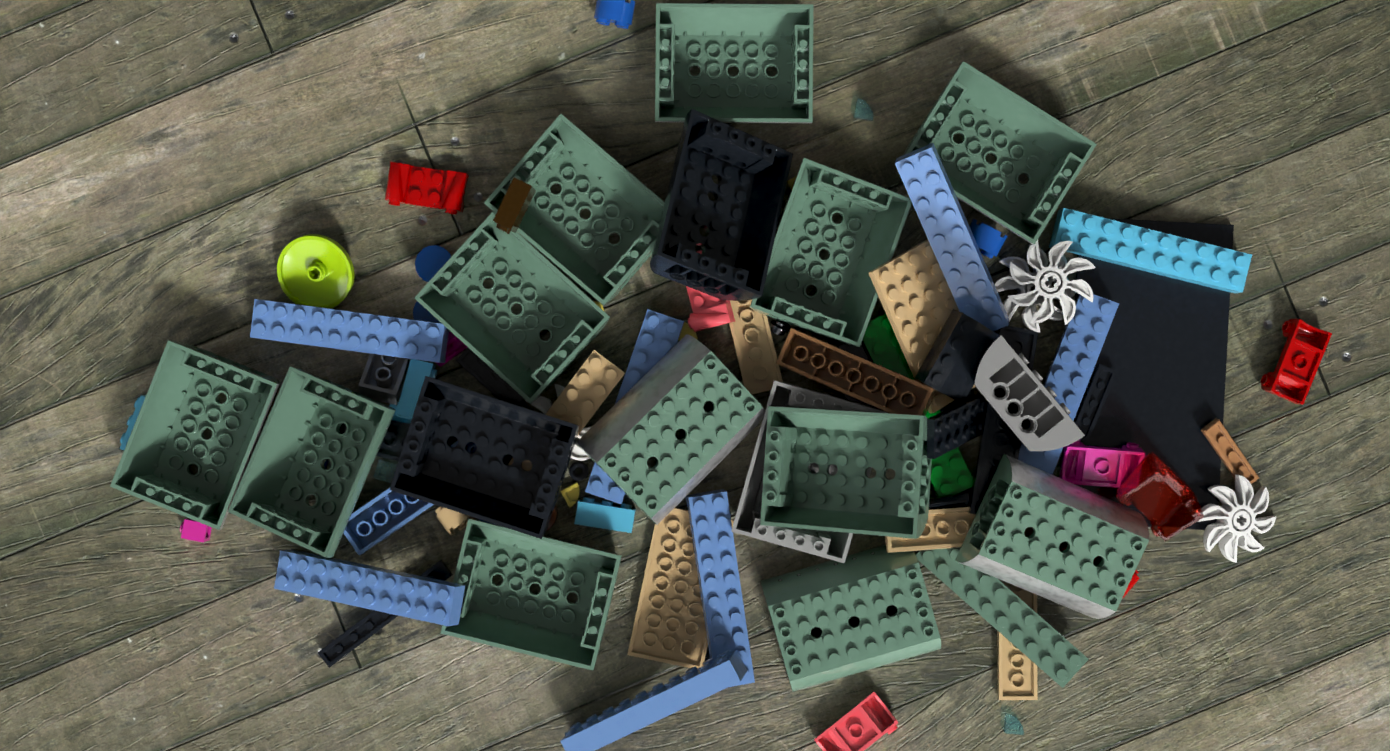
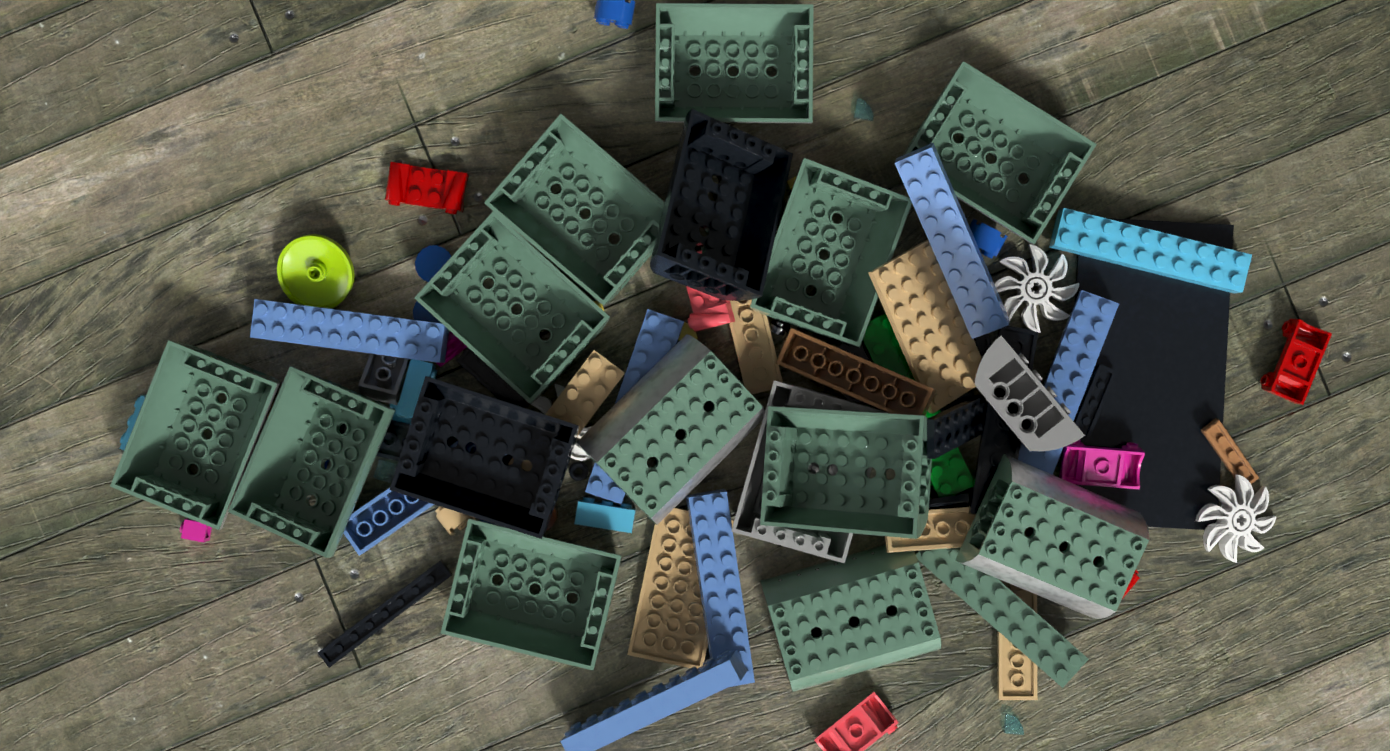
medium blue brick [274,549,465,626] -> none
dark brown brick [493,177,536,234] -> none
light yellow tile [560,482,580,508] -> none
black piece [915,309,1000,403] -> none
white piece [1008,240,1096,325] -> none
clear red windscreen [1116,452,1204,541] -> none

